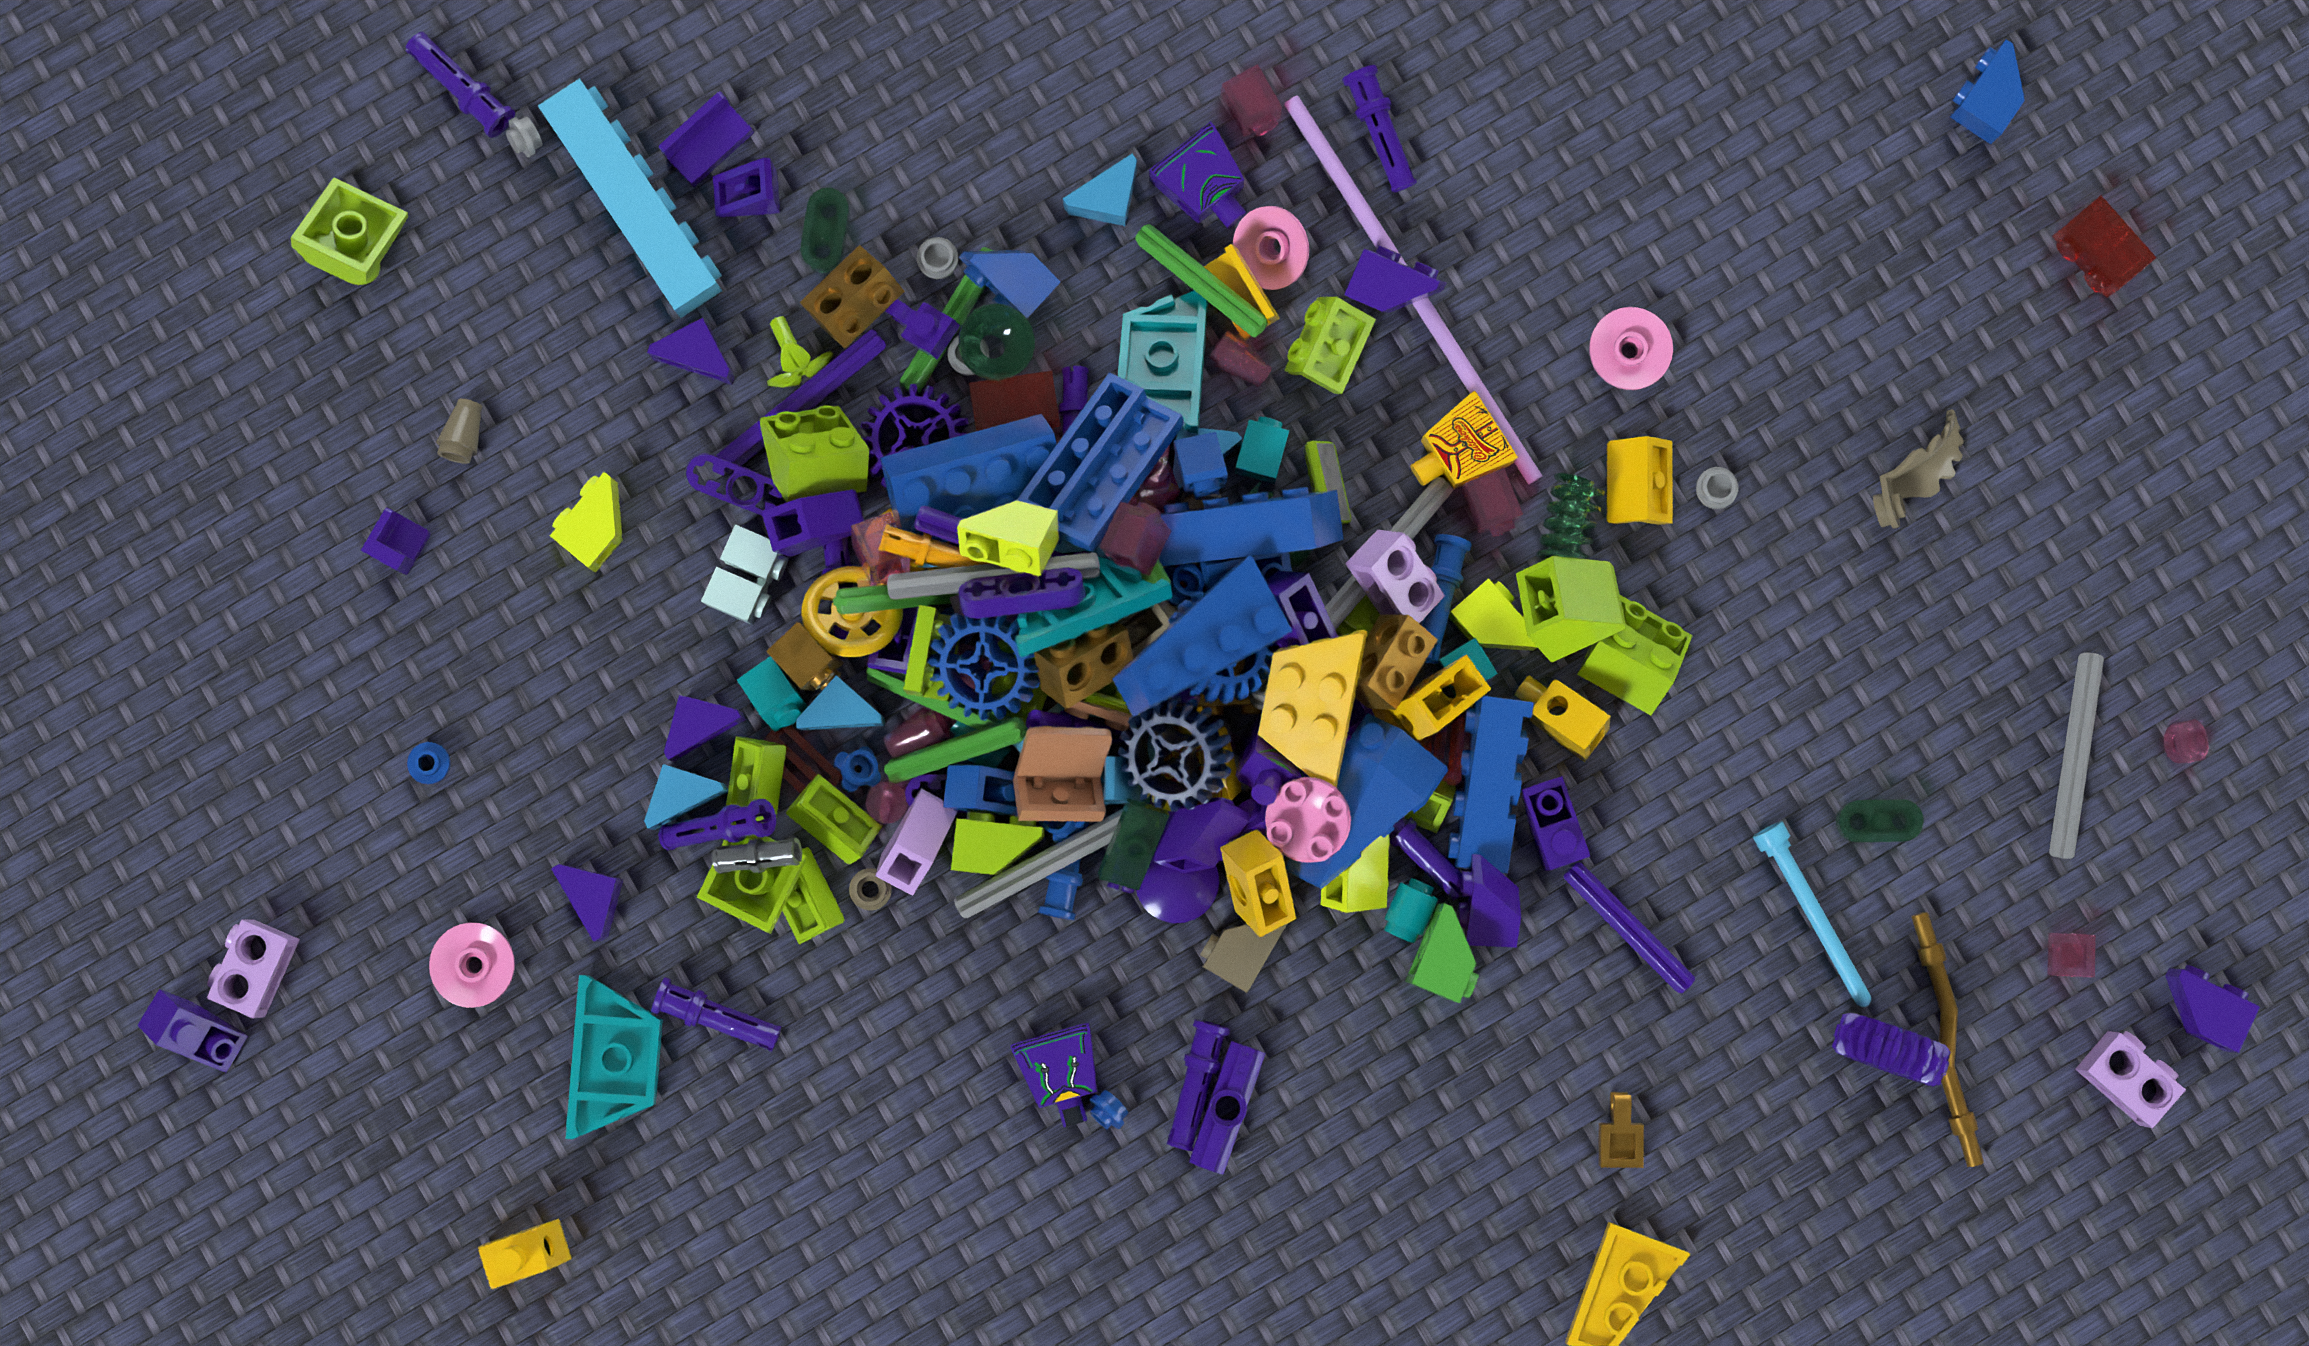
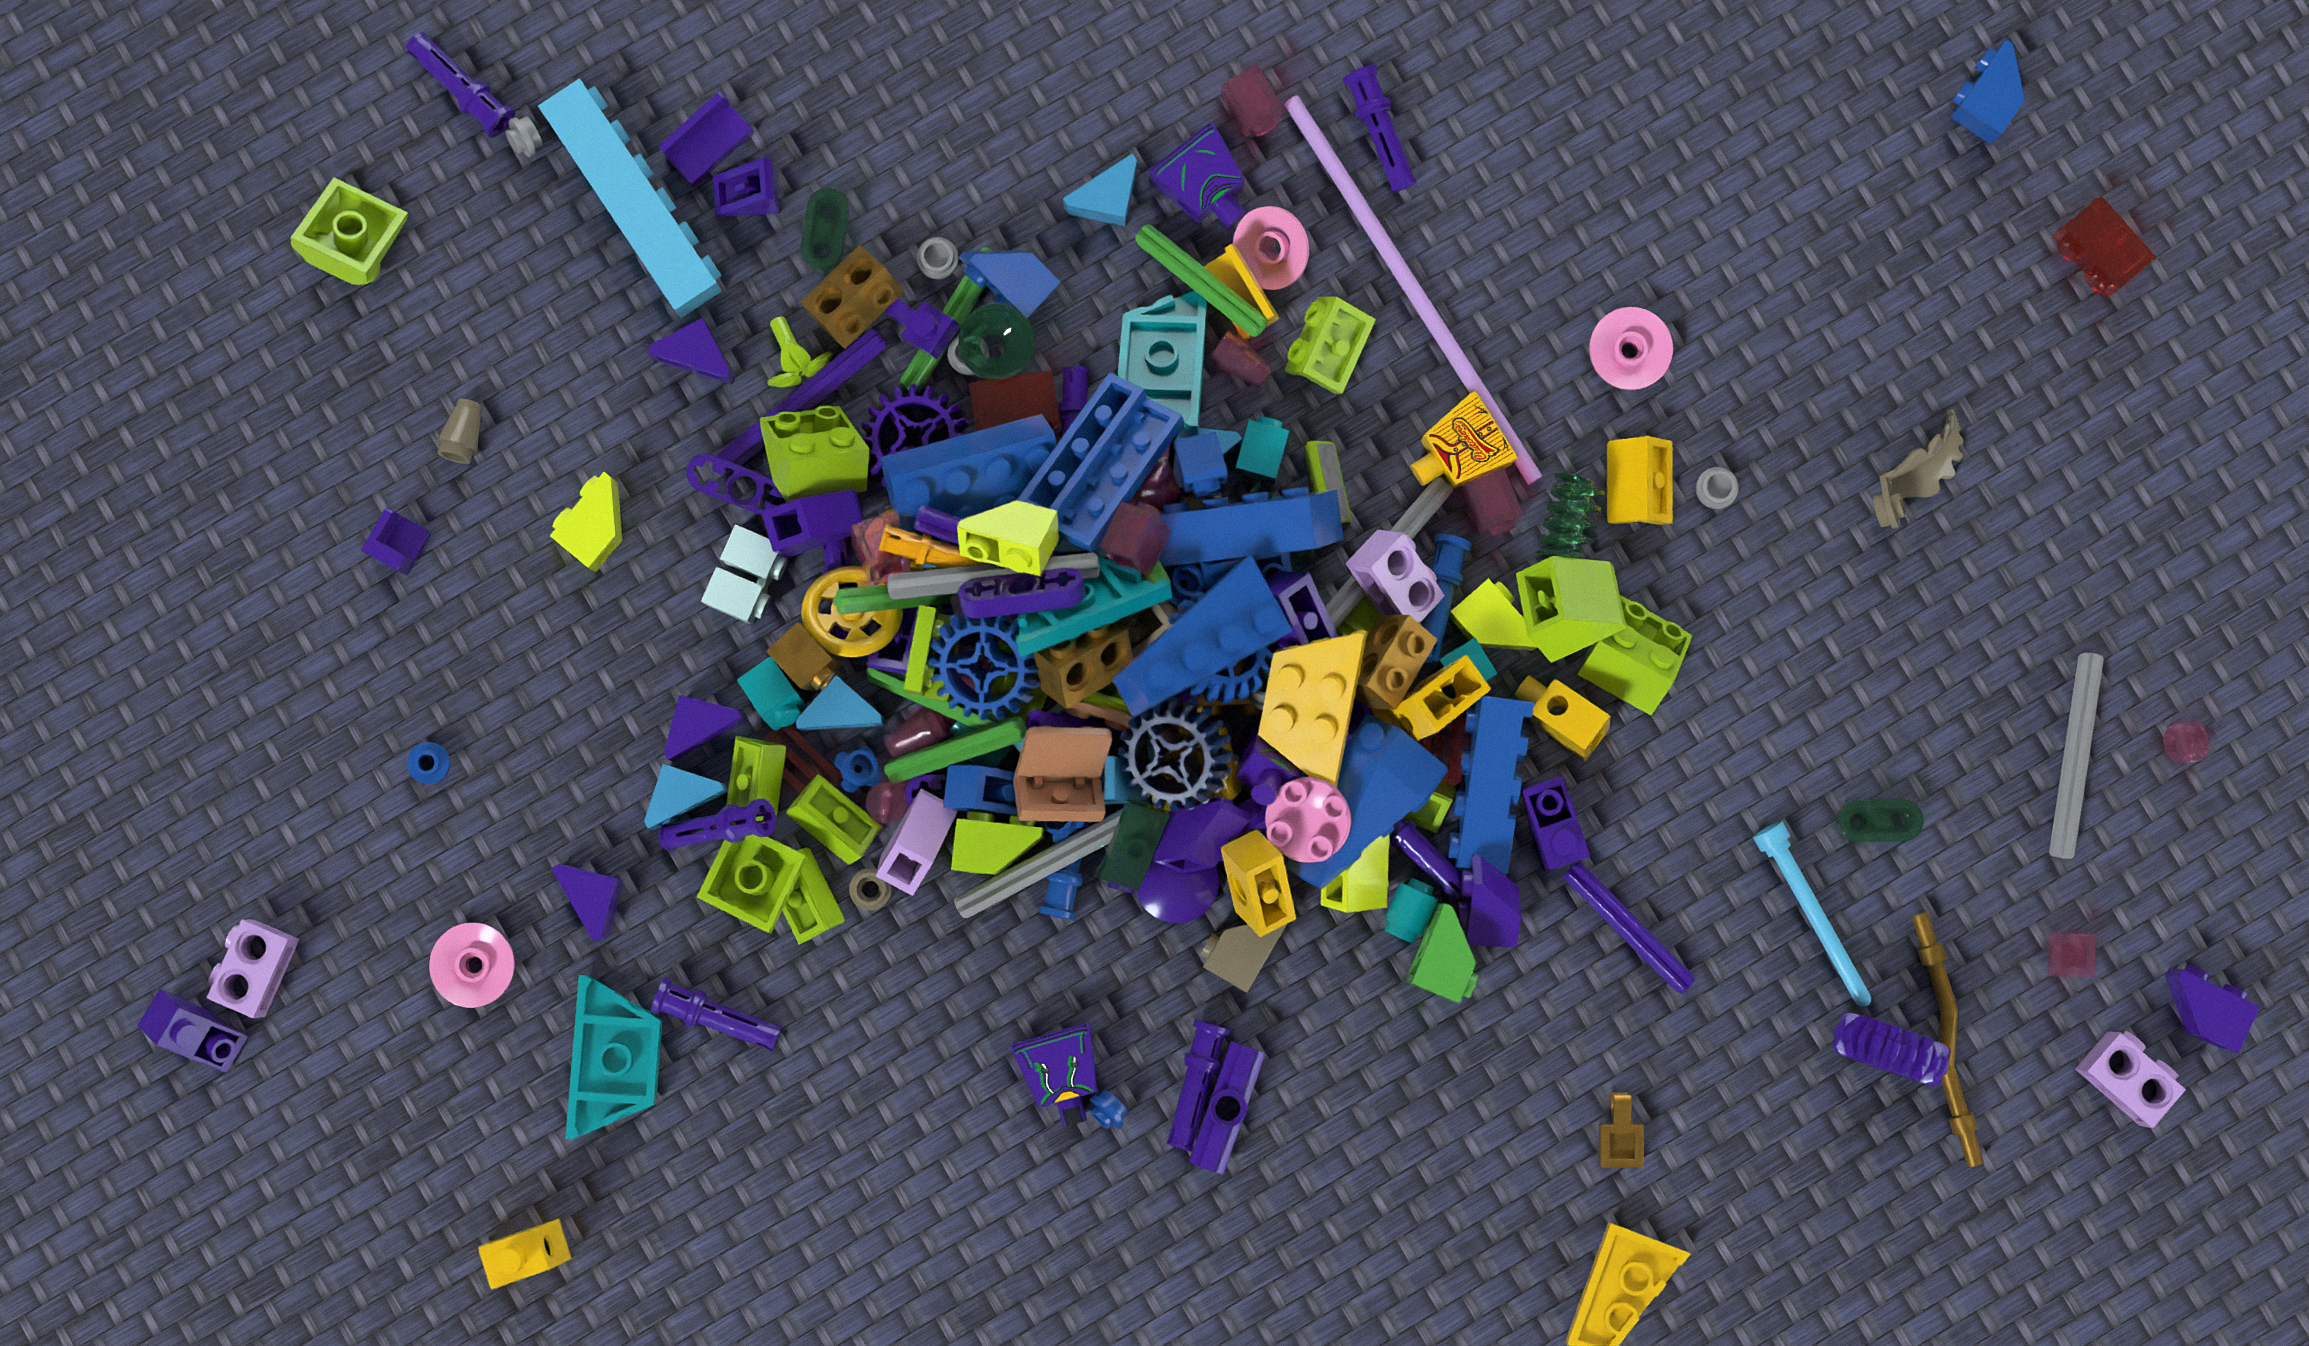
dark grey pin [712,838,802,873] -> none
dark purple slope [1344,245,1447,313] -> none

